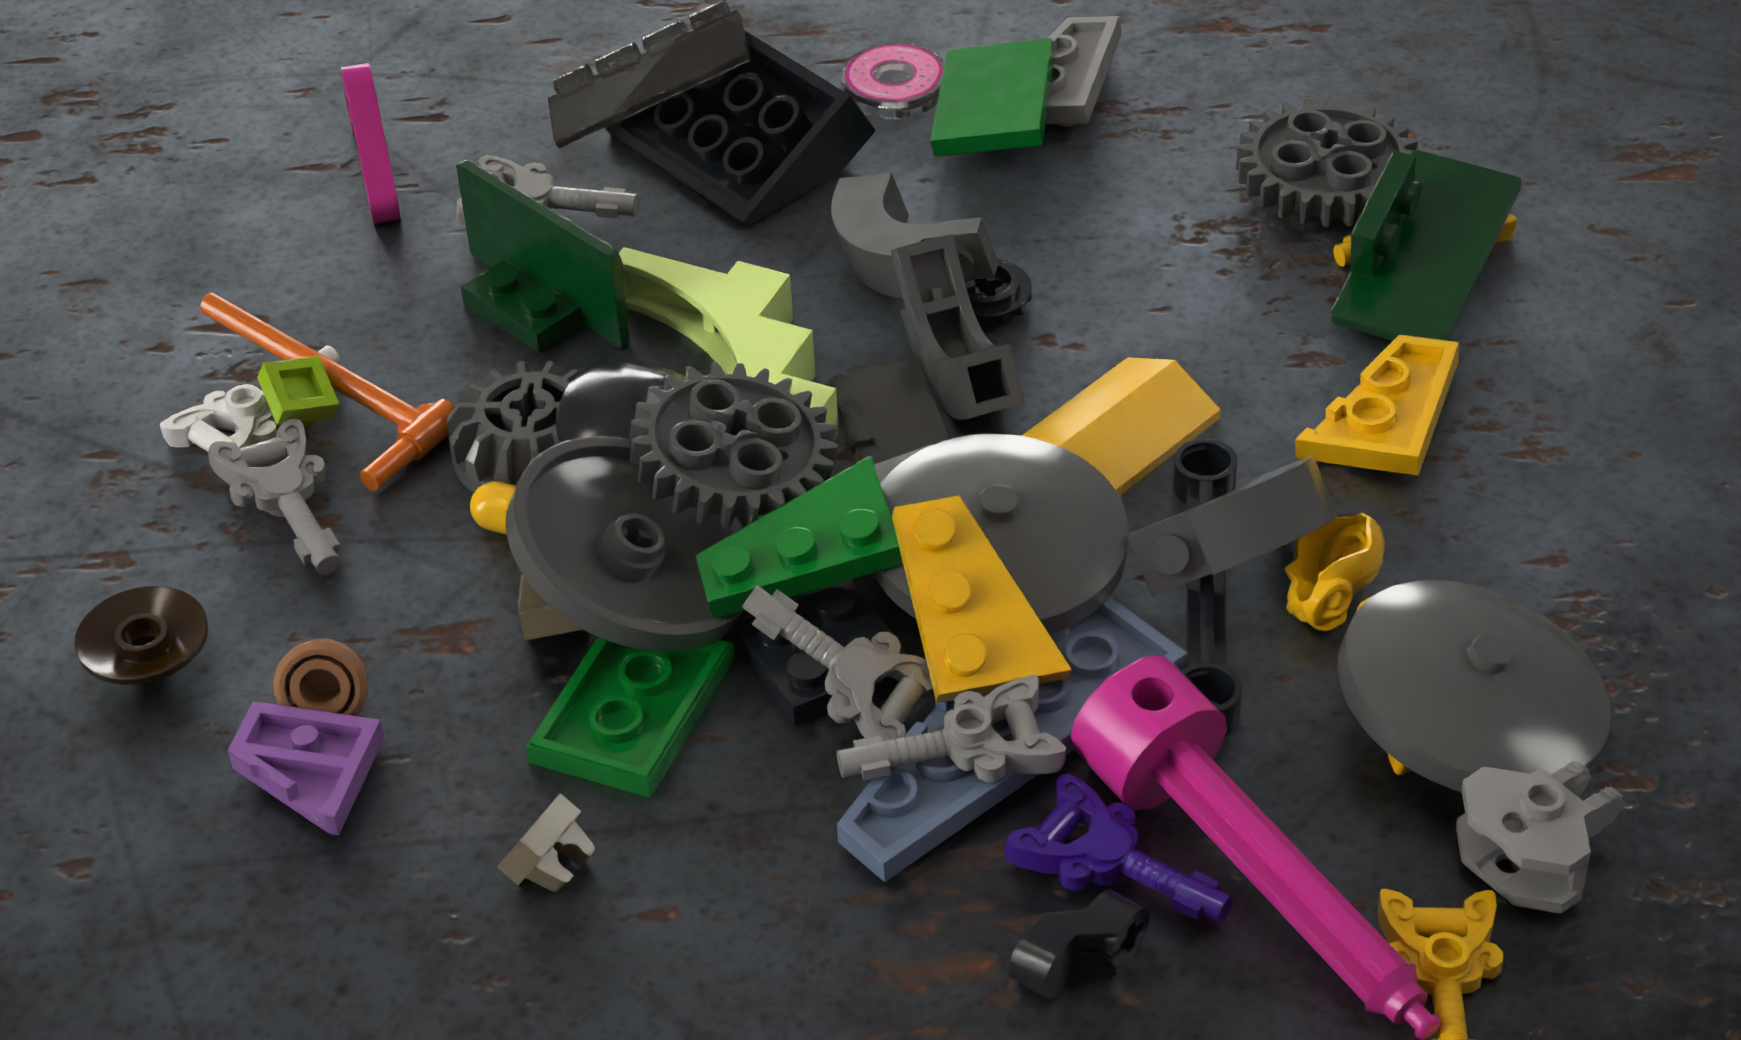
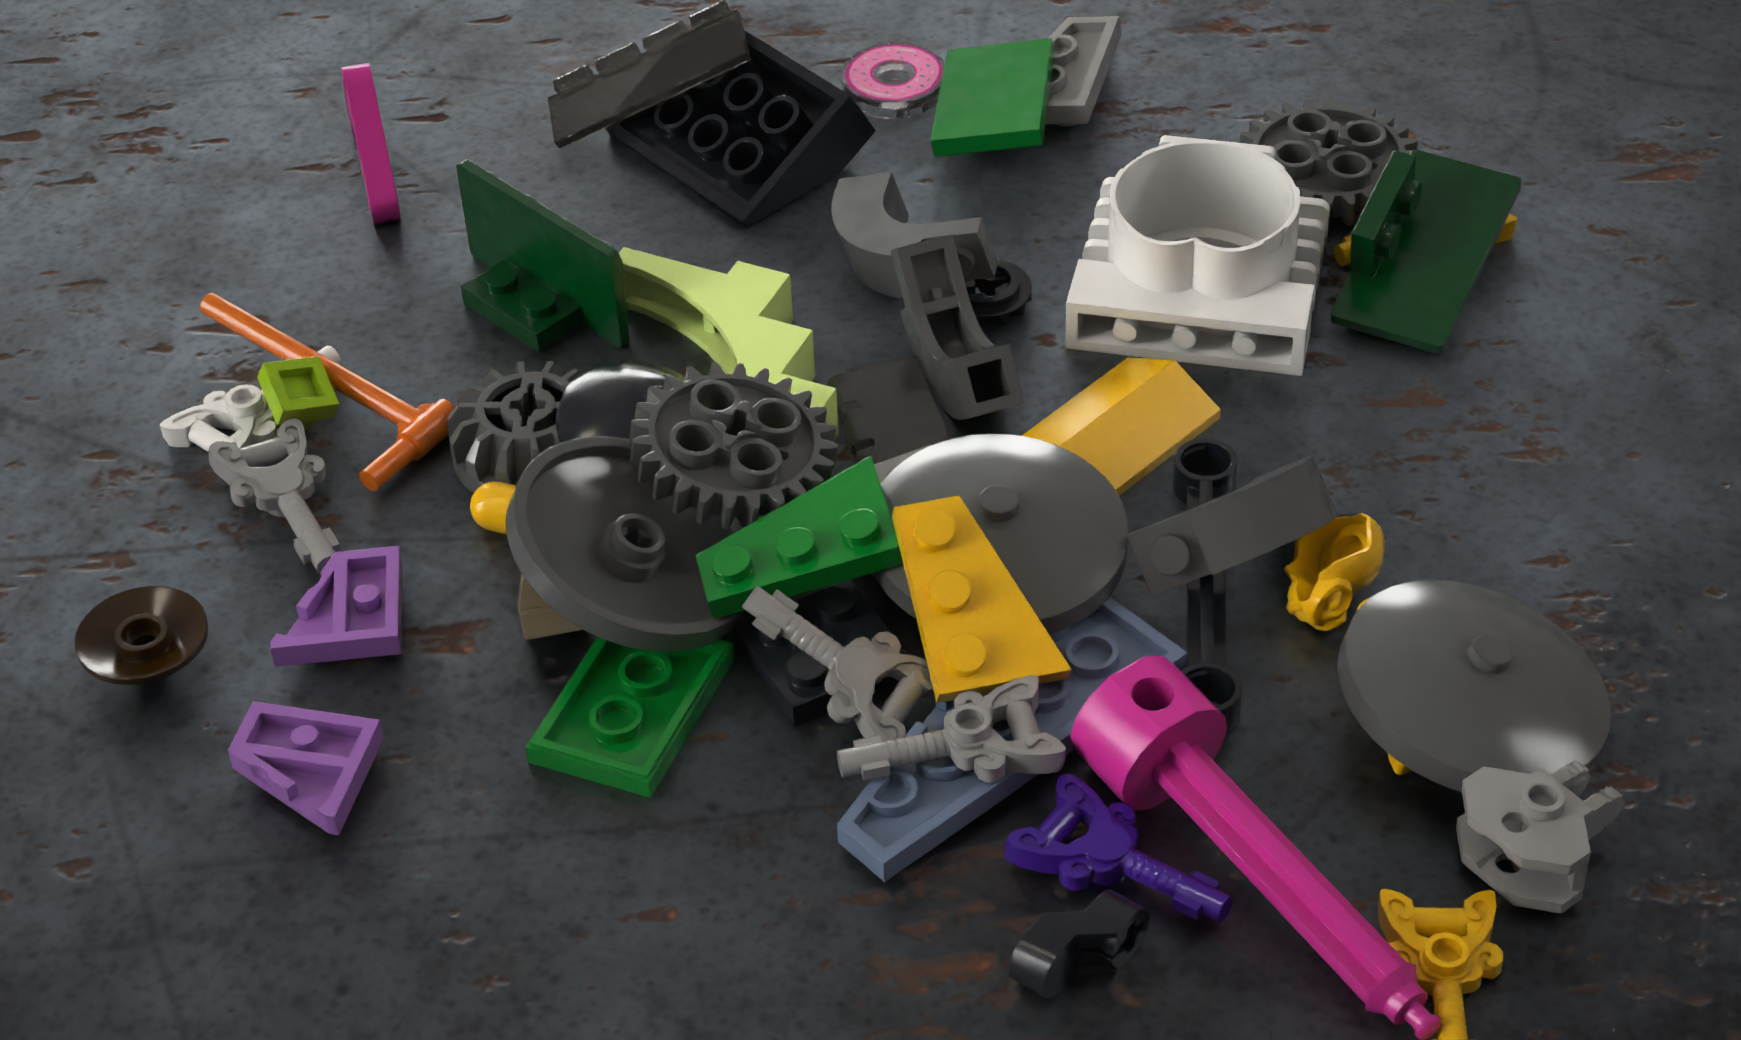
medium nougat brick [273,639,368,716] -> none
light grey piece [456,155,639,225] -> none
dark tan tile [497,793,595,893] -> none
yellow wing [1295,335,1459,476] -> none
none -> medium lavender wing [270,546,403,667]
none -> white hose [1066,135,1330,376]

